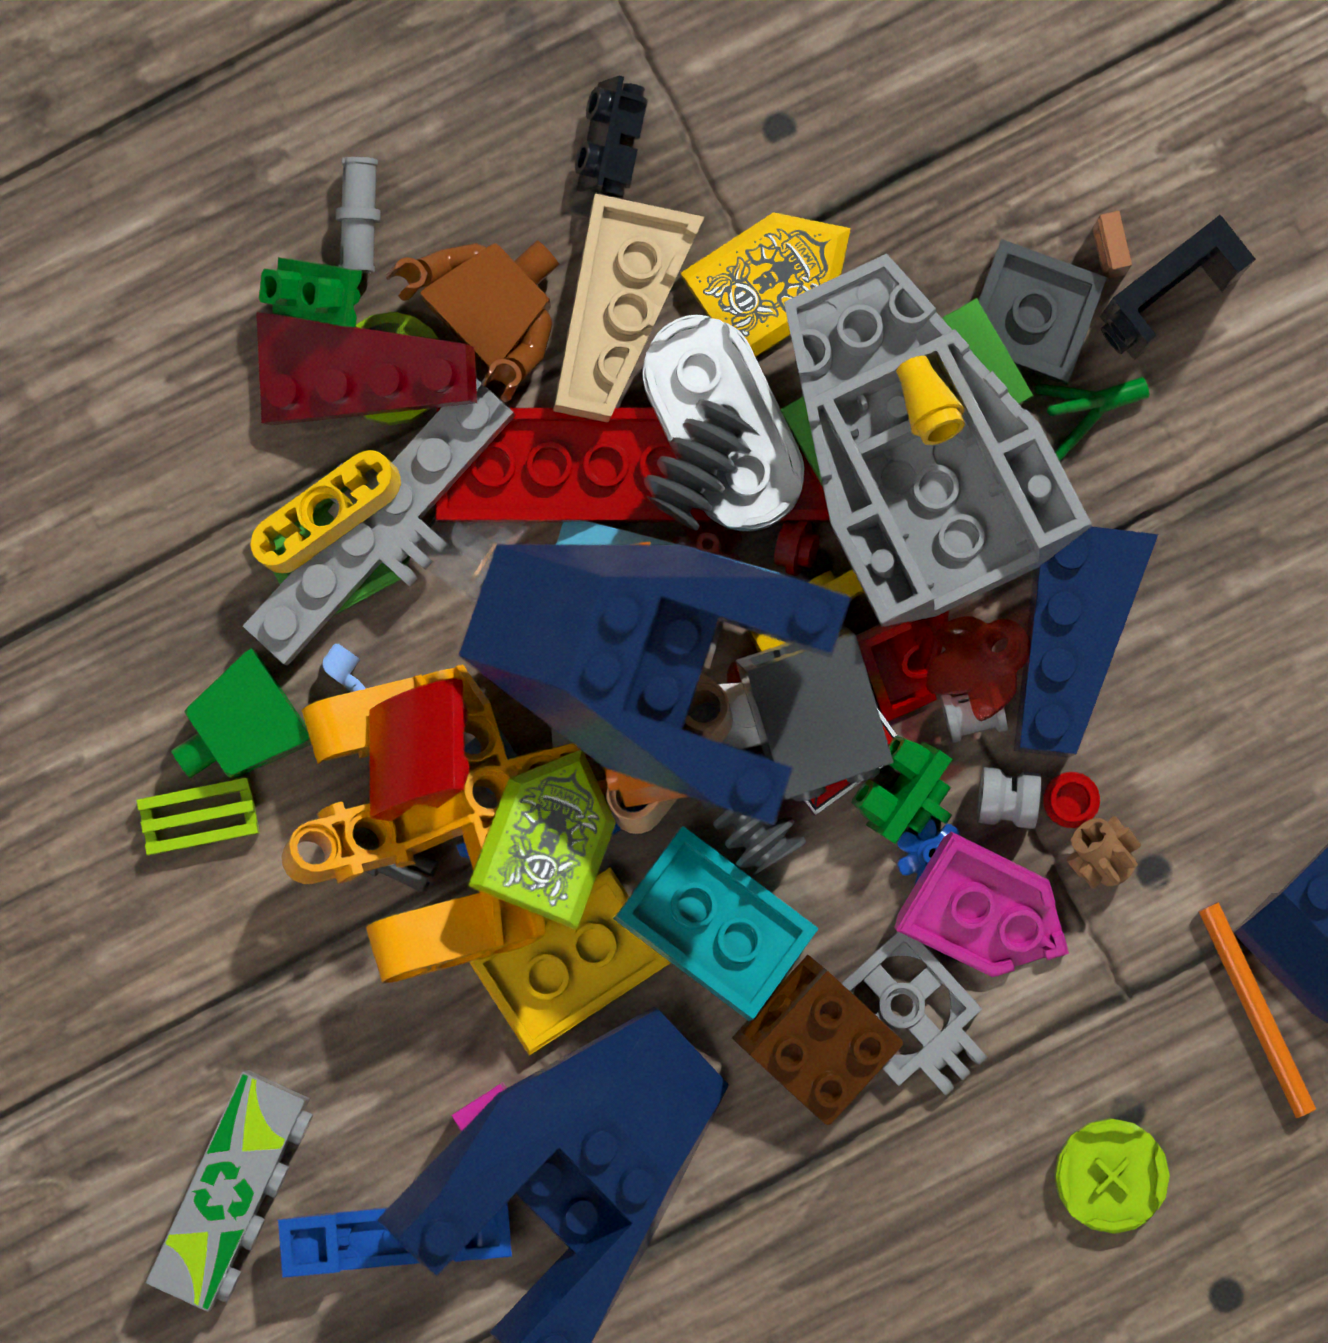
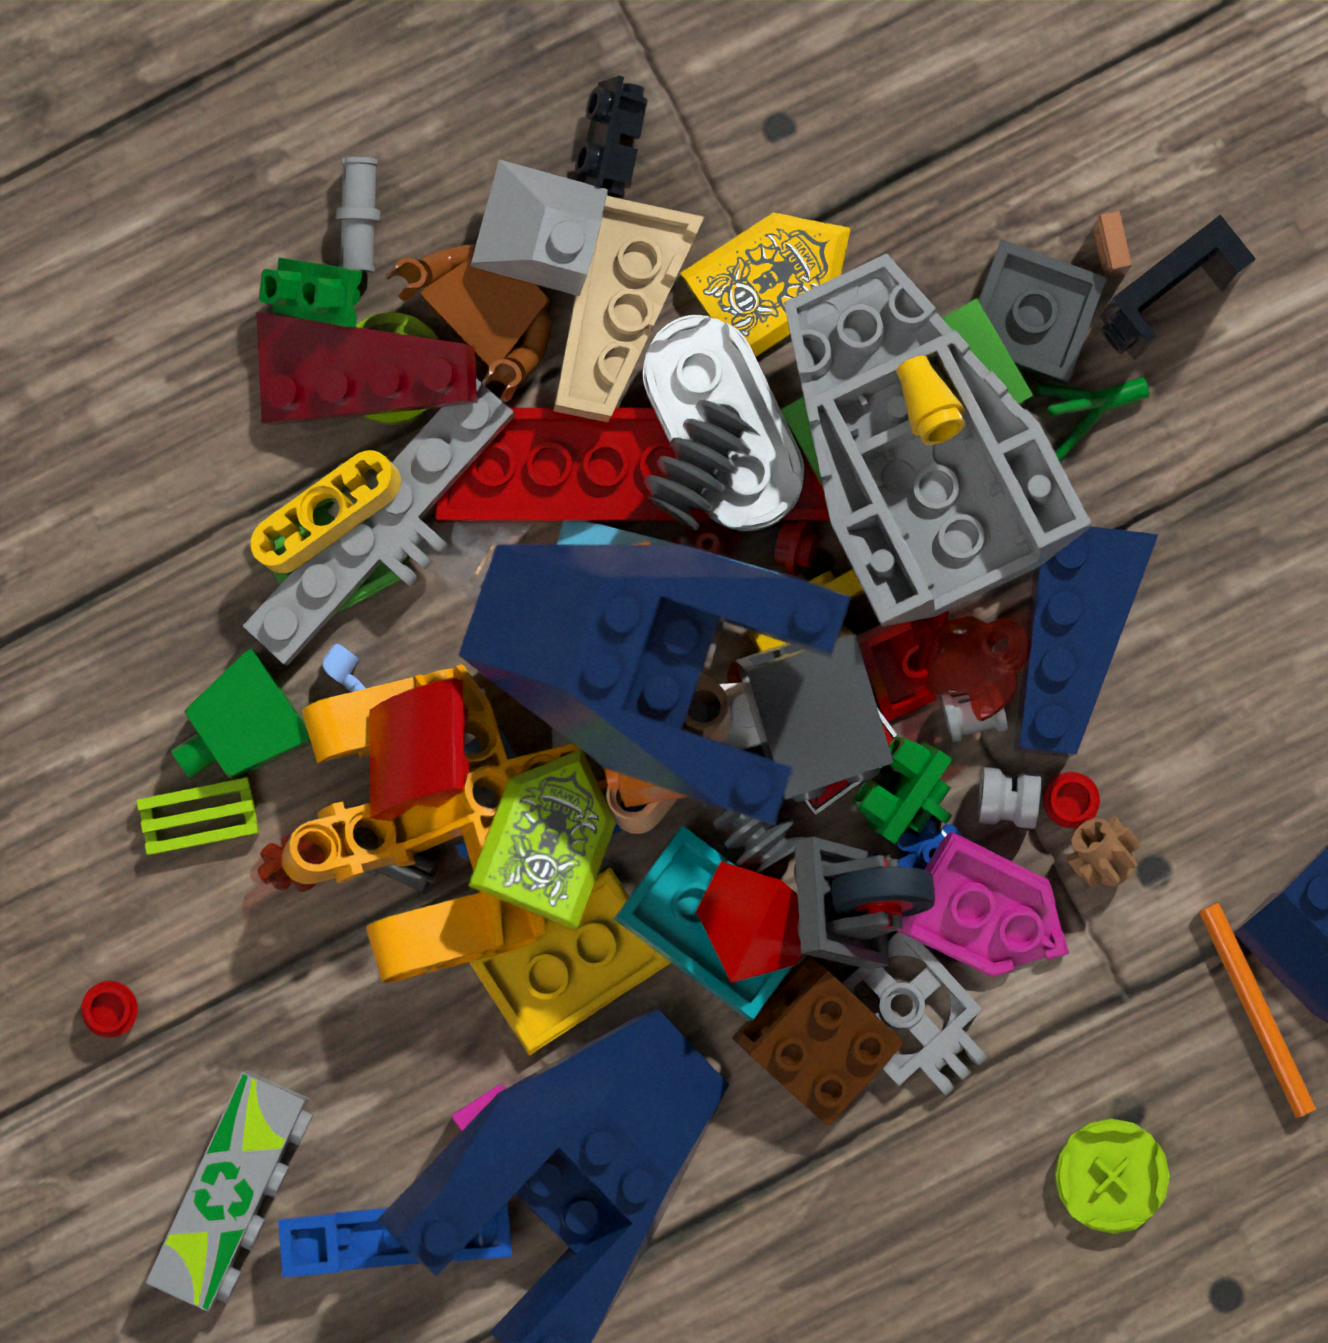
none -> red plate [81,981,139,1038]
none -> clear red plant [258,833,325,892]
none -> light grey slope [470,159,608,296]
none -> red slope [694,861,802,983]
none -> dark grey plate [794,837,935,969]

